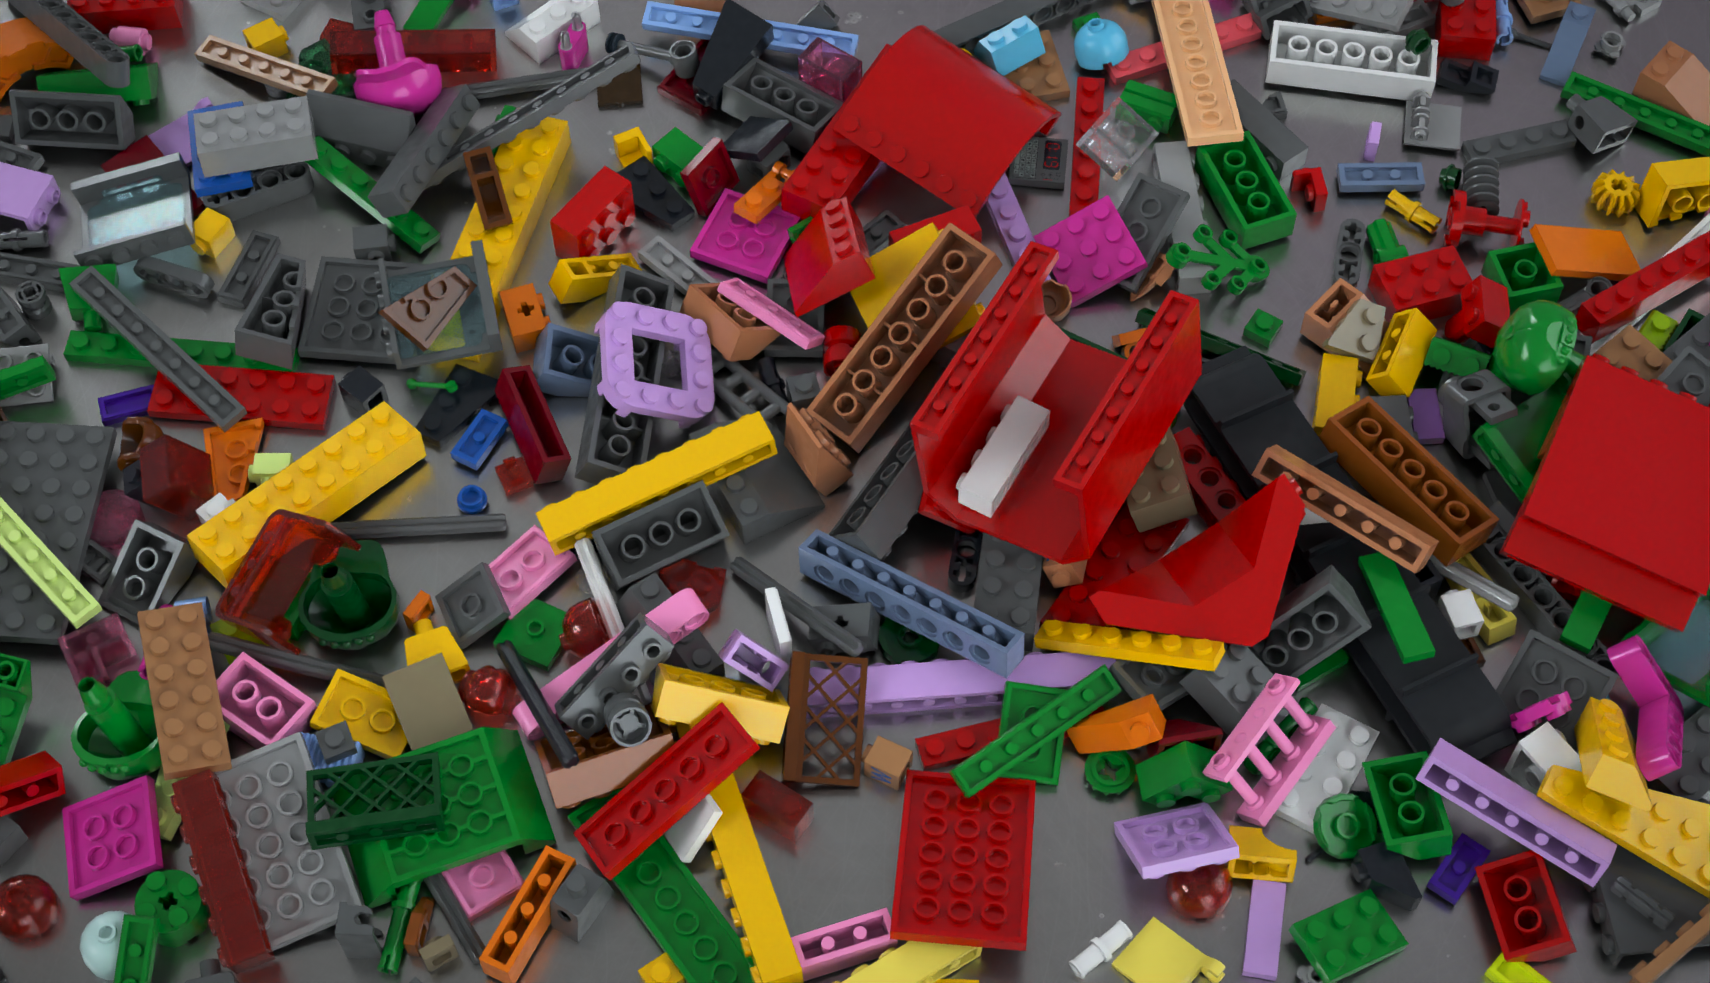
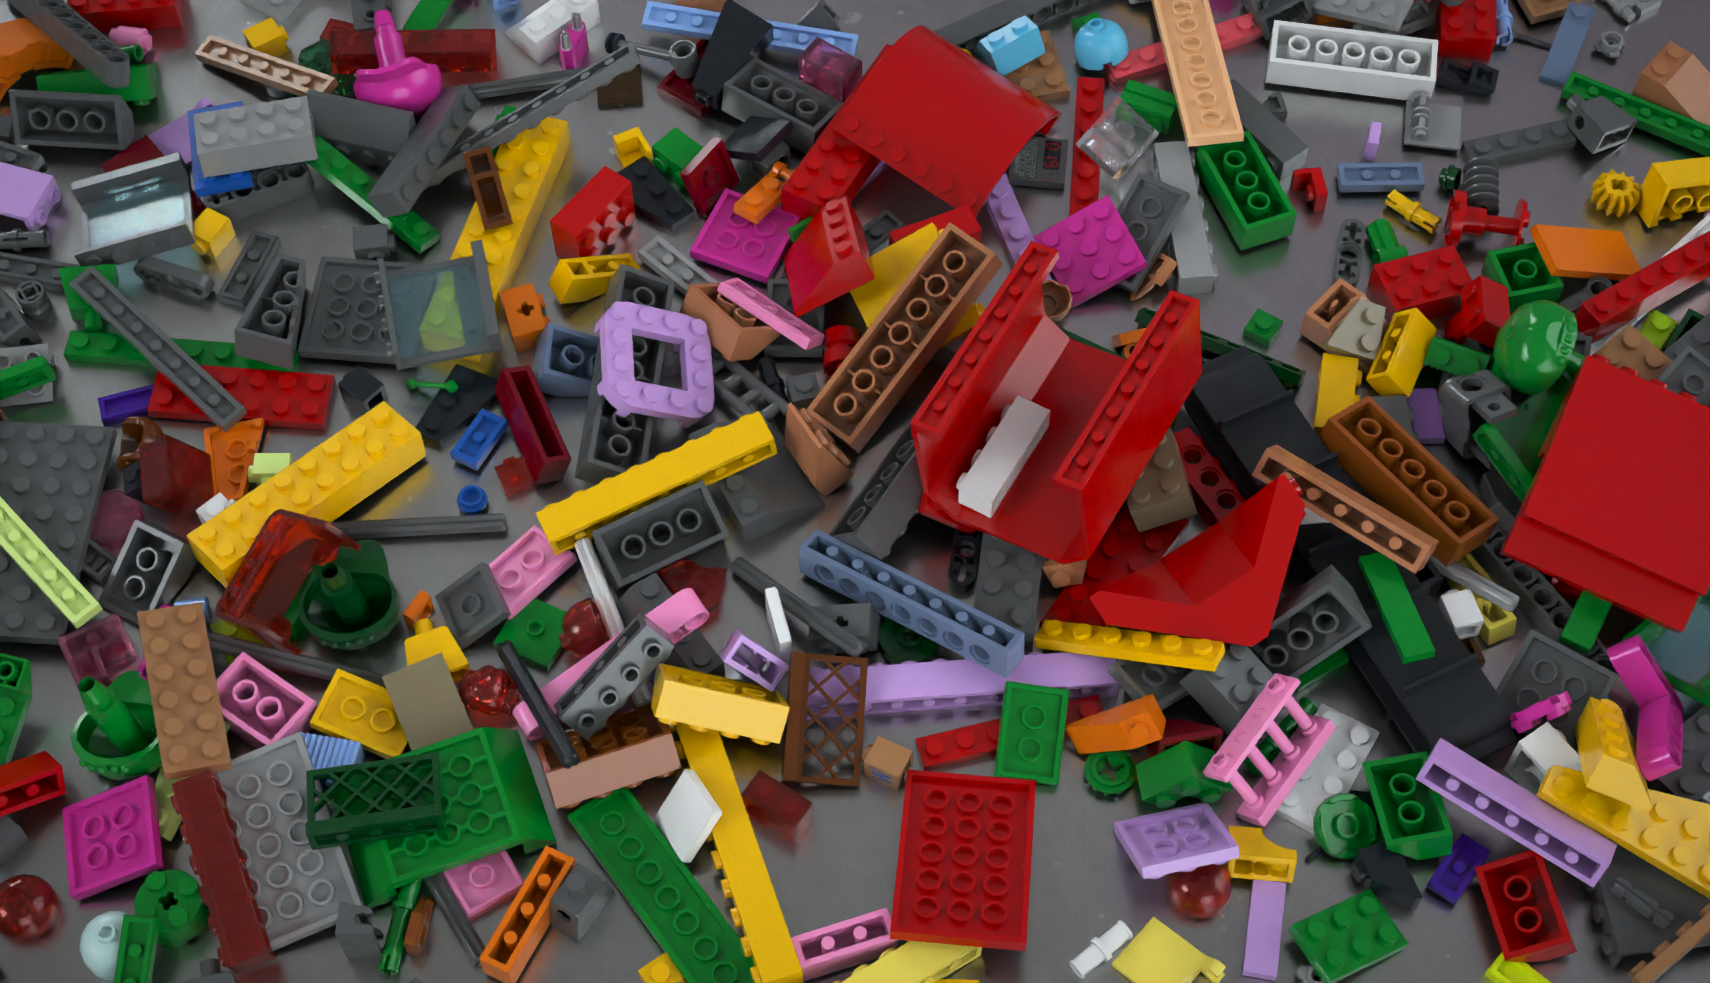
dark grey plate [315,720,358,765] -> none
wing [378,266,477,352] -> none
dark tan plate [419,934,459,972] -> none
red plate [573,702,760,881] -> none
dark grey wheel [603,692,652,747] -> none
green tile [948,664,1123,799] -> none
green plant [1166,224,1270,295] -> none
dark green plate [1405,28,1431,55] -> none

